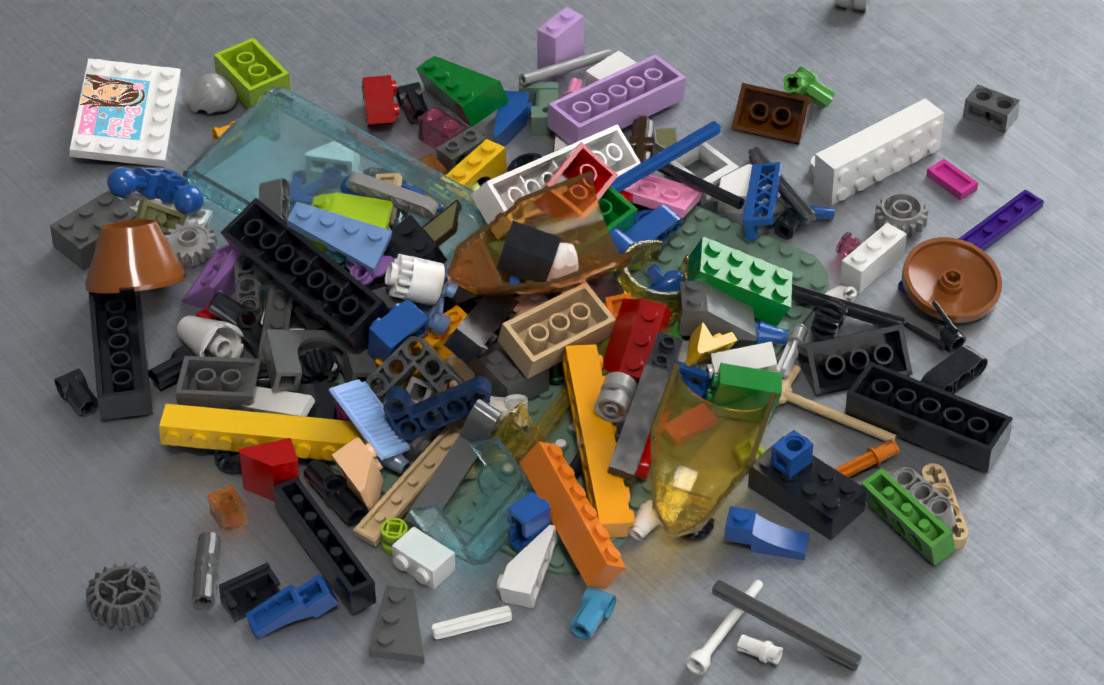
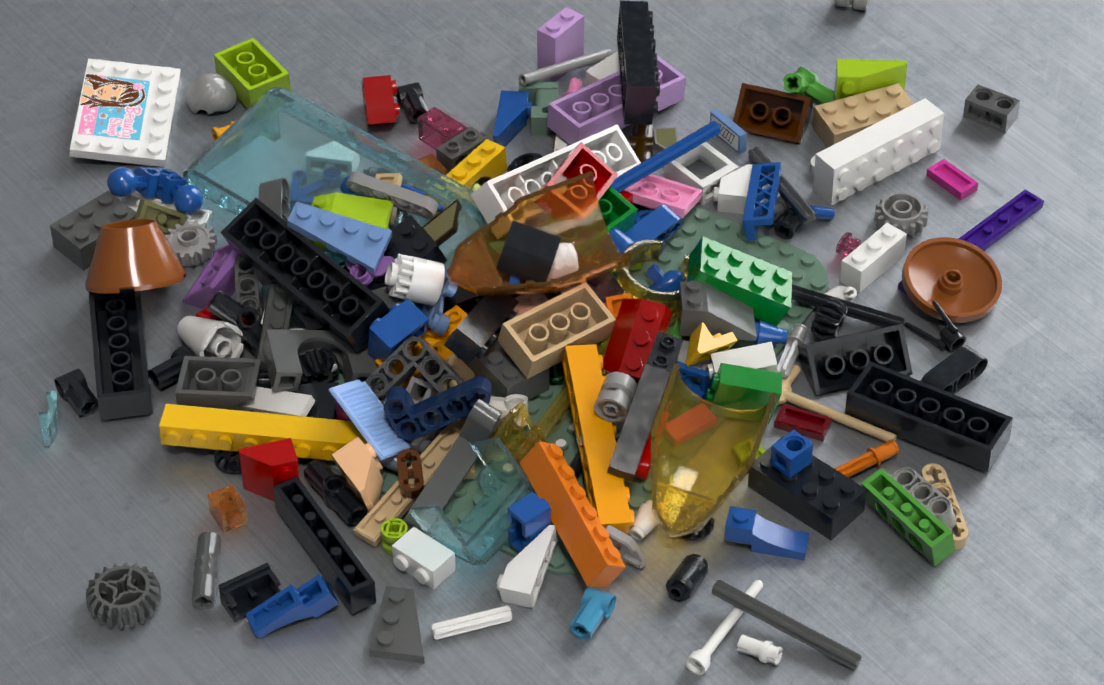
green wedge [416,56,509,127] -> none
black piece [649,156,745,210] -> none
none -> clear light blue slope [38,390,60,449]
none -> reddish brown beam [397,449,424,498]
none -> light grey tile [606,525,647,570]
none -> black brick [617,1,660,125]
none -> black head [666,554,708,601]
none -> medium blue tile [710,109,747,154]
none -> dark red tile [774,404,832,442]
none -> tan brick [812,83,914,148]
none -> lime slope [834,59,907,101]

